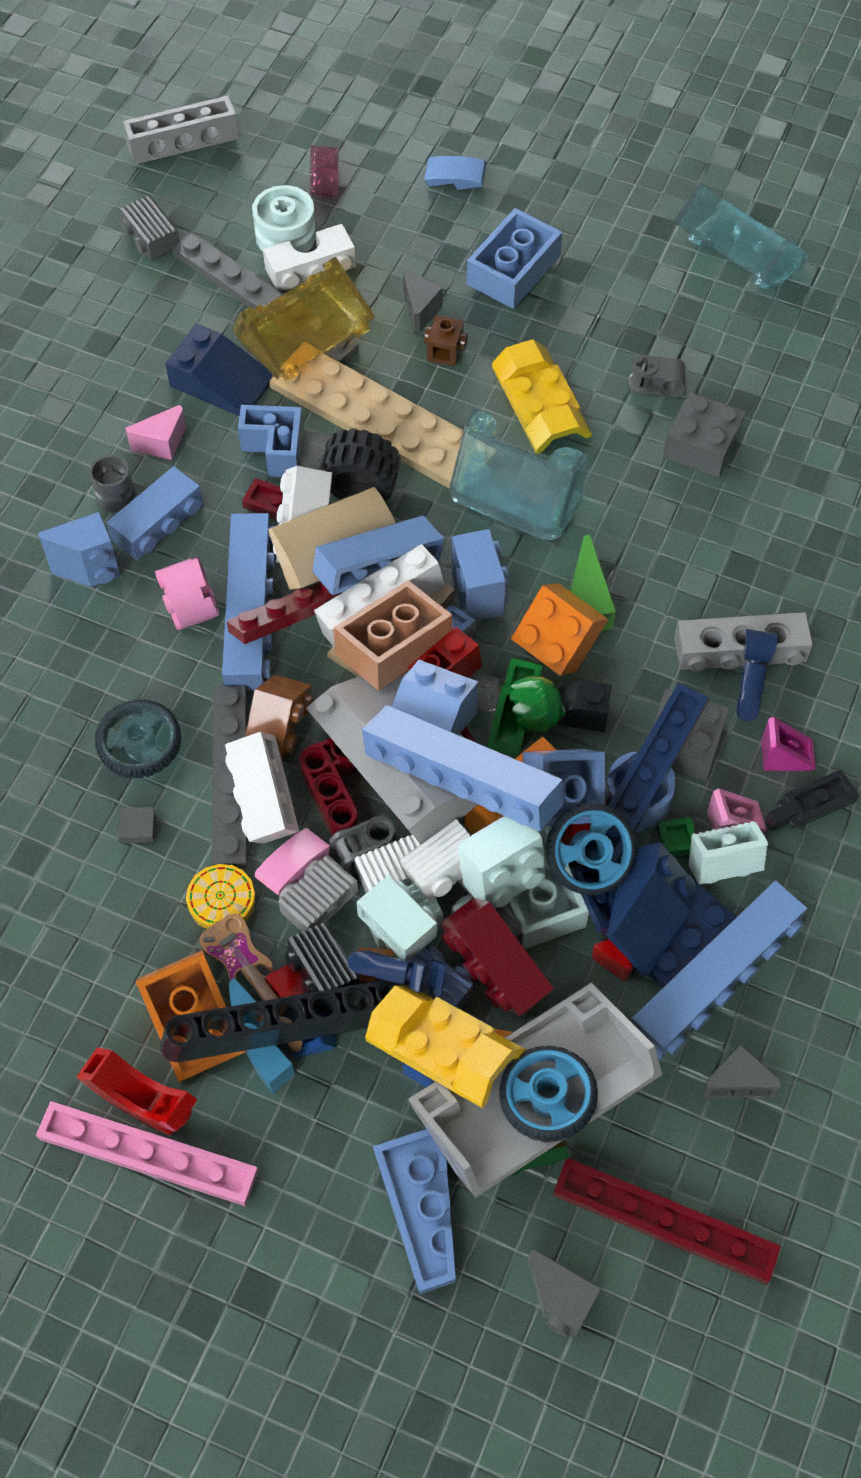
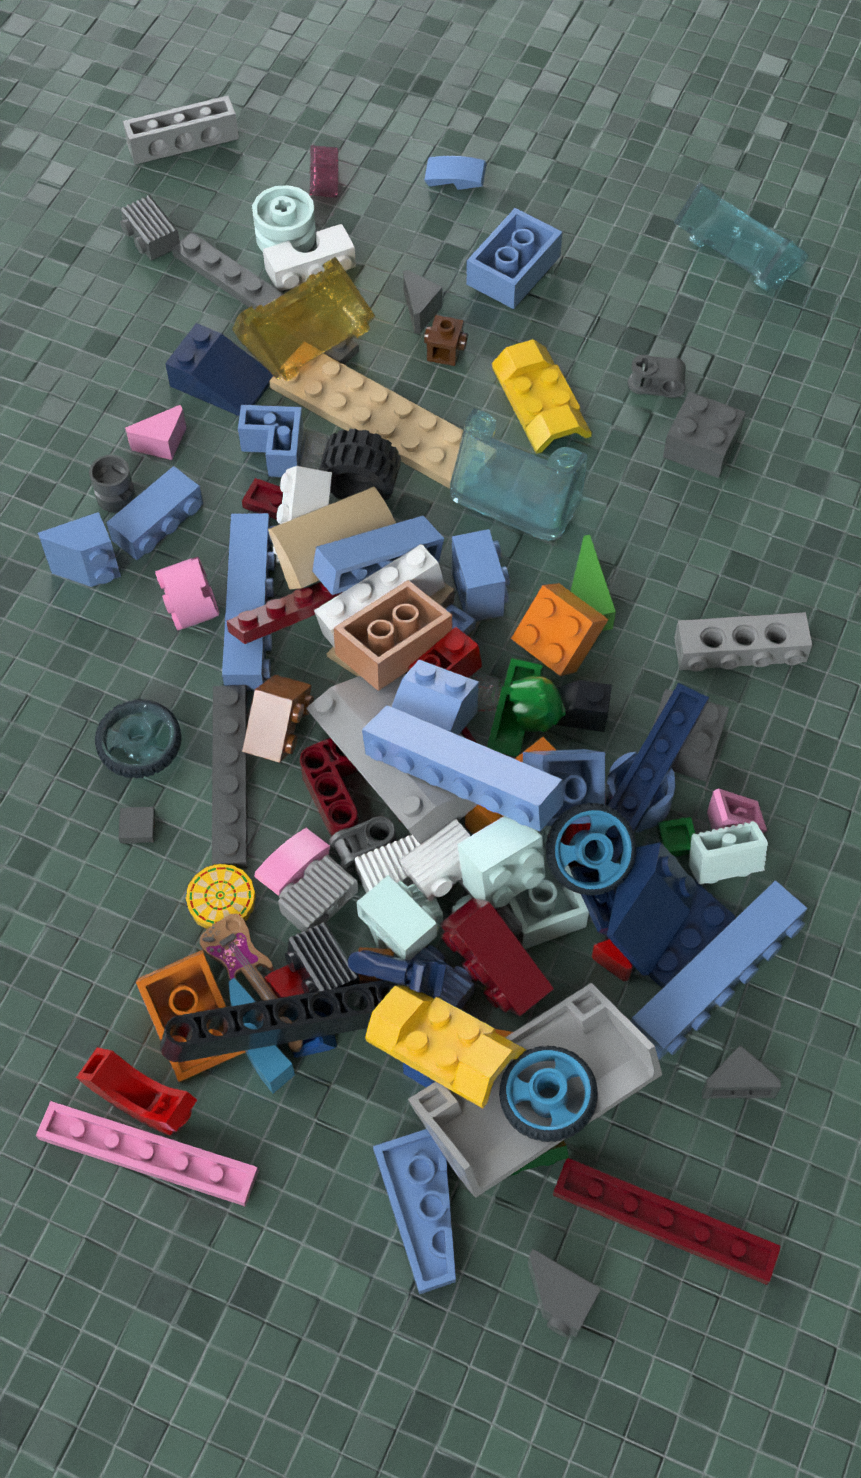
white brick [225,732,299,844] -> none
dark blue piece [736,629,778,721] -> none
dark pink slope [761,717,816,771] -> none
black hinge [765,770,859,832] -> none

